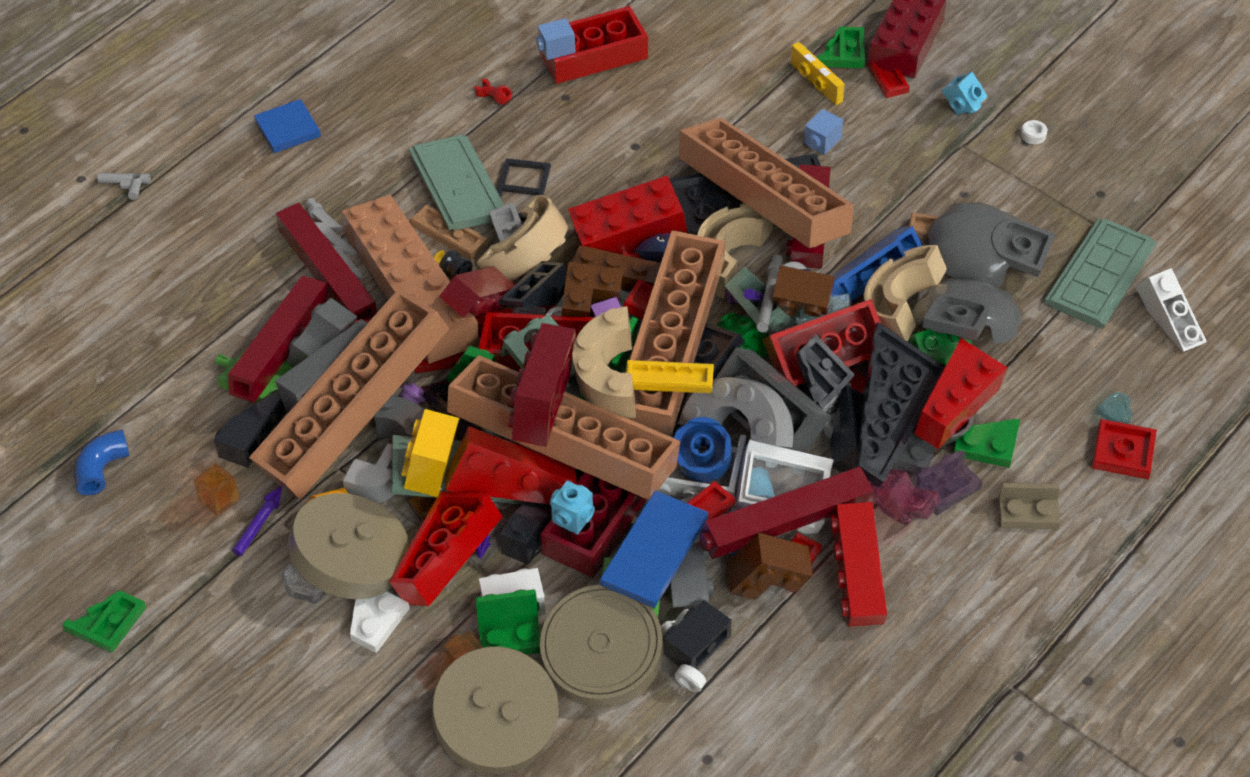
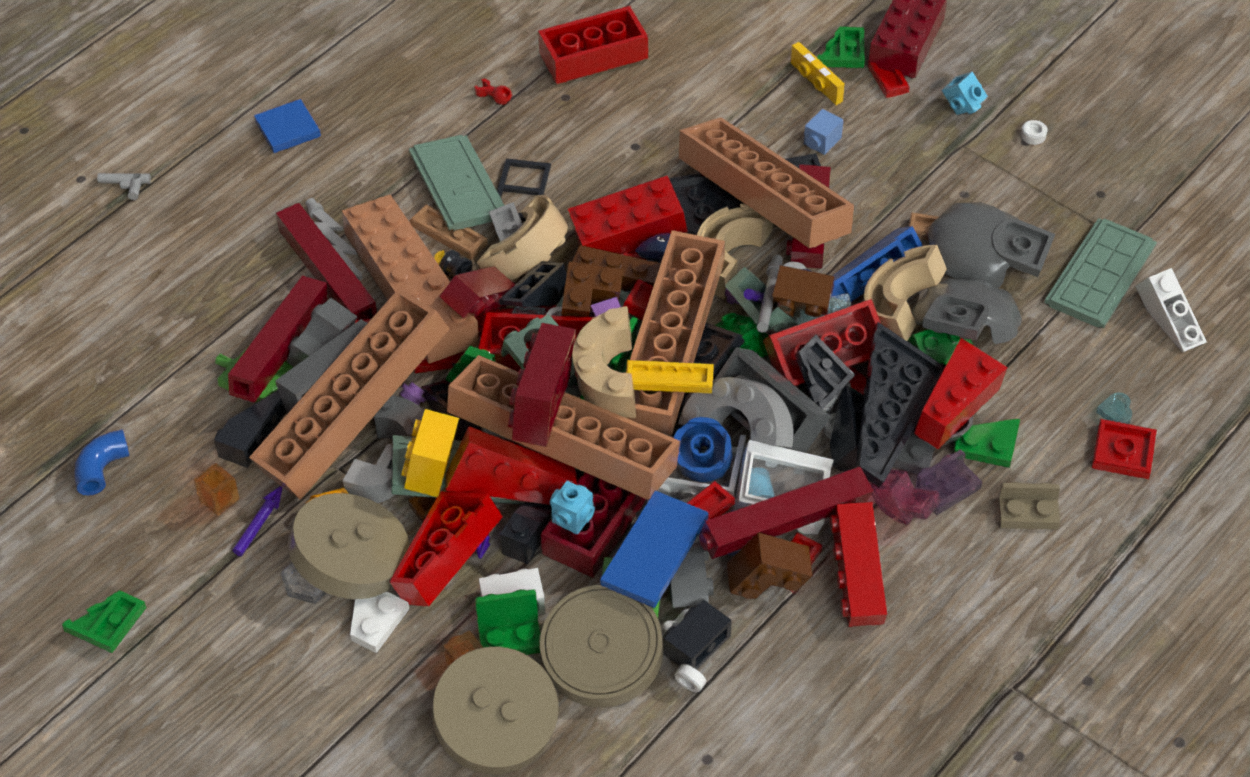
medium blue brick [535,18,575,60] -> none

